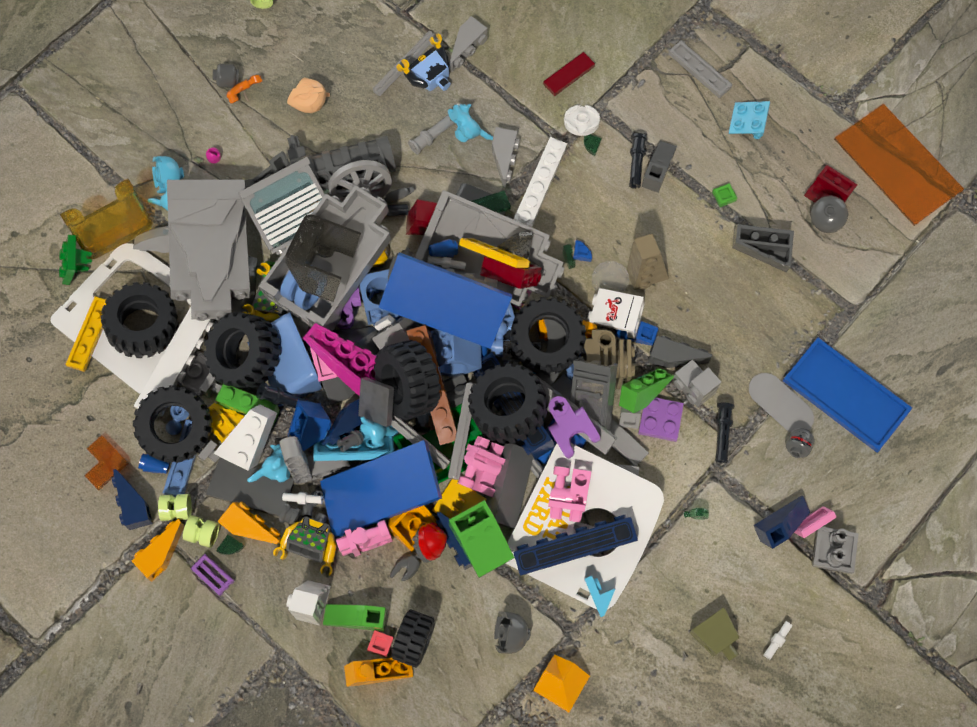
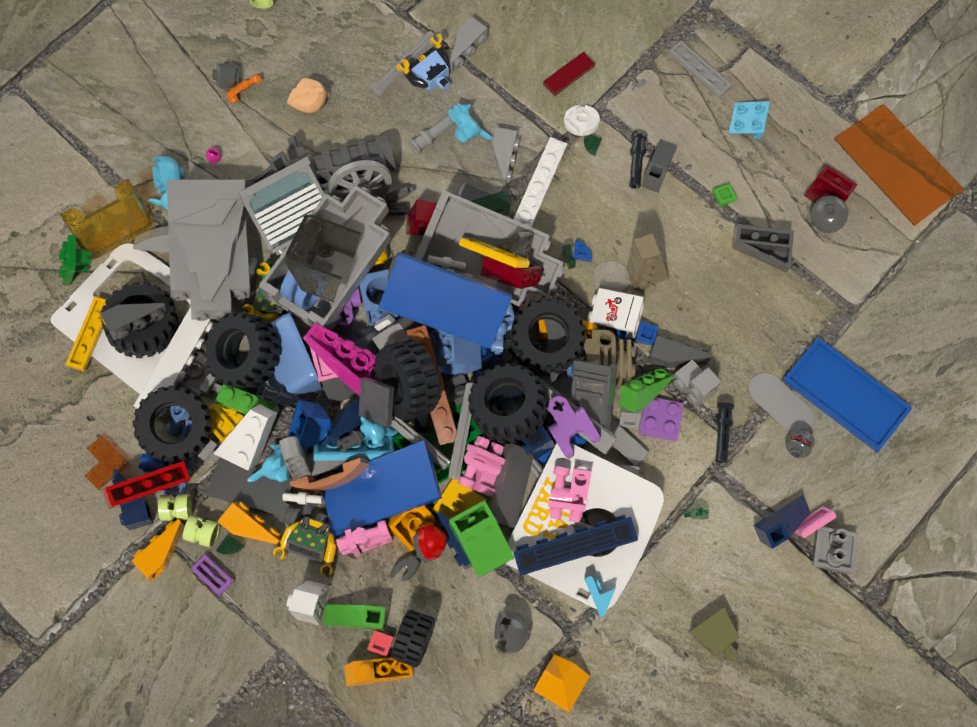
blue cone [428,239,458,258] -> none
white bar [764,621,792,660] -> none
none -> dark grey slope [100,303,167,340]
none -> red brick [102,461,191,509]
none -> nougat slope [290,458,369,491]

